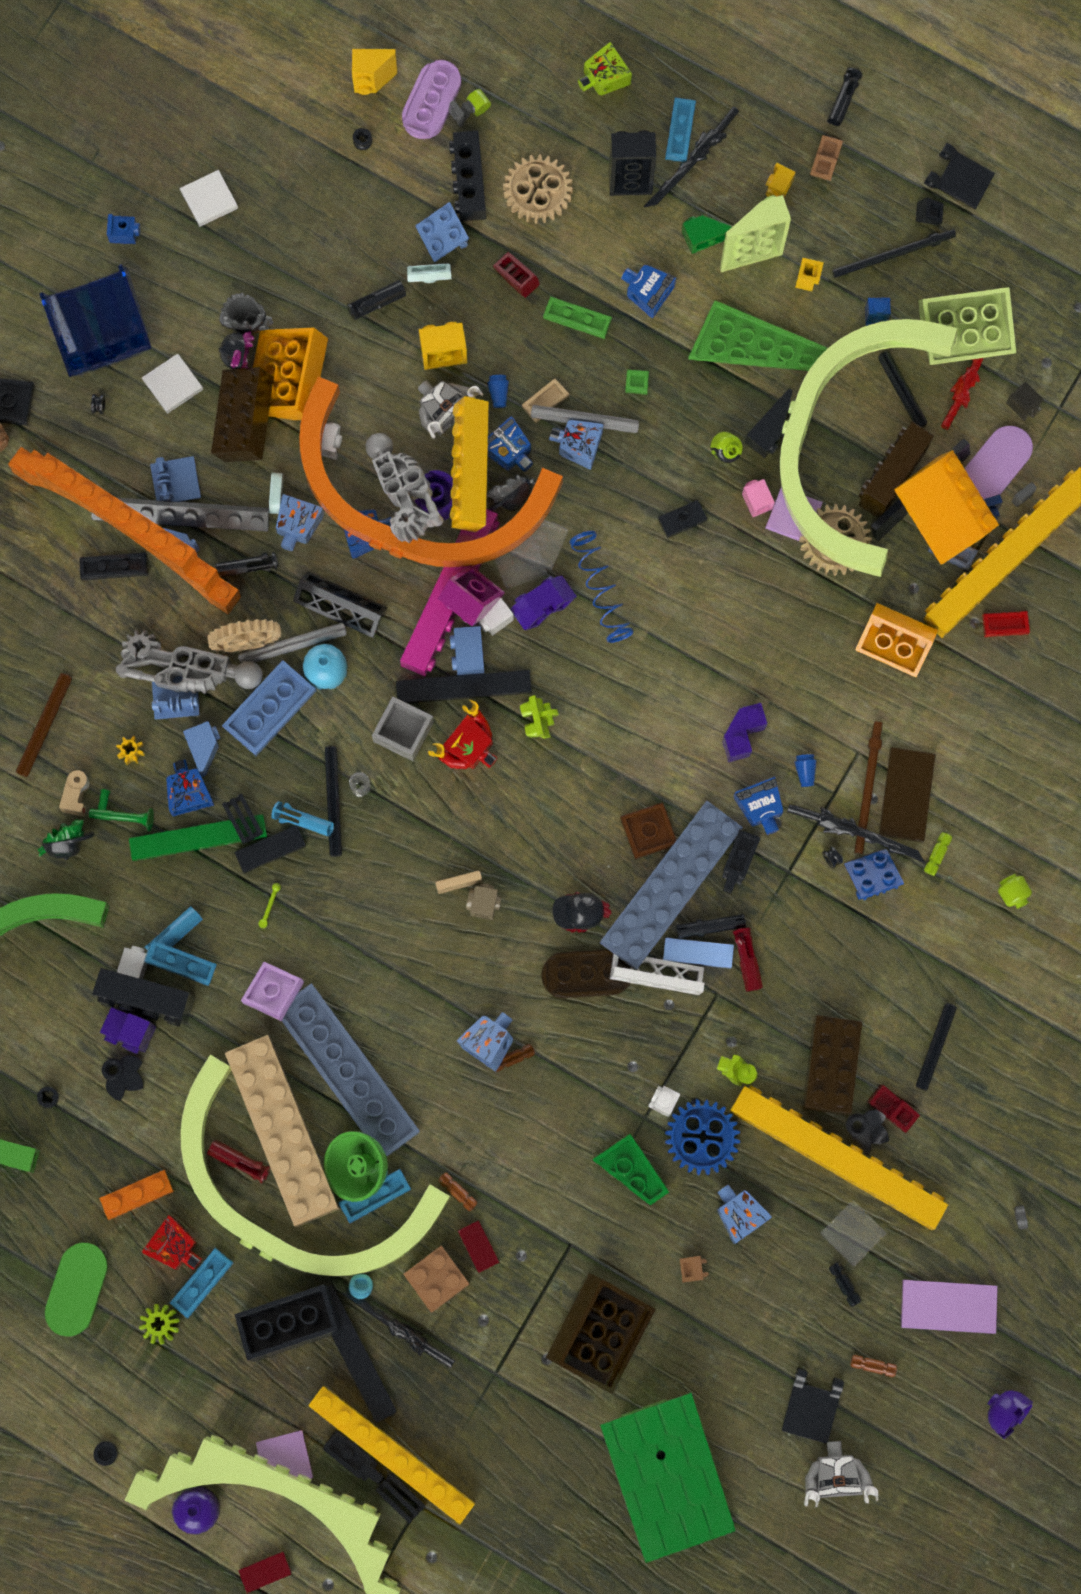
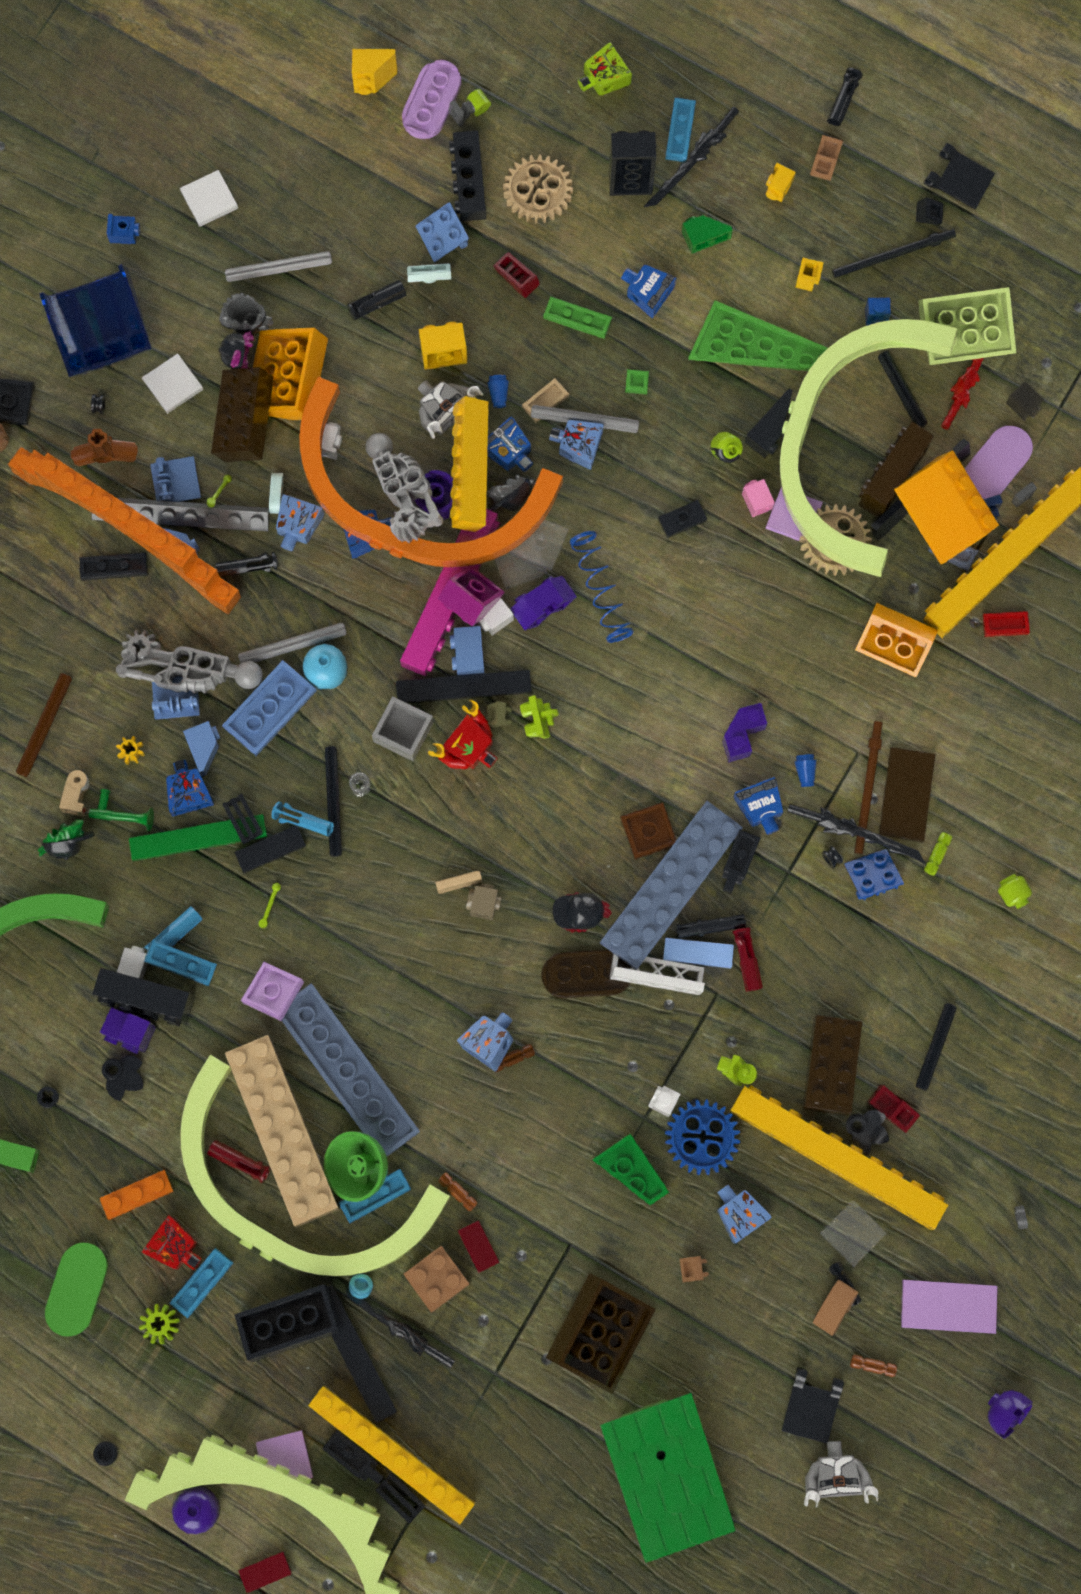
tan gear [207,619,281,653] -> none
black fence [293,571,388,638] -> none
black bush [353,128,372,150] -> none
yellowish green slope [720,195,791,272] -> none
none -> dark orange piece [71,429,138,467]
none -> lime hinge [207,475,232,507]
none -> light grey axle [225,251,332,282]
none -> olive tile [486,701,512,729]
none -> medium nougat slope [813,1280,859,1336]

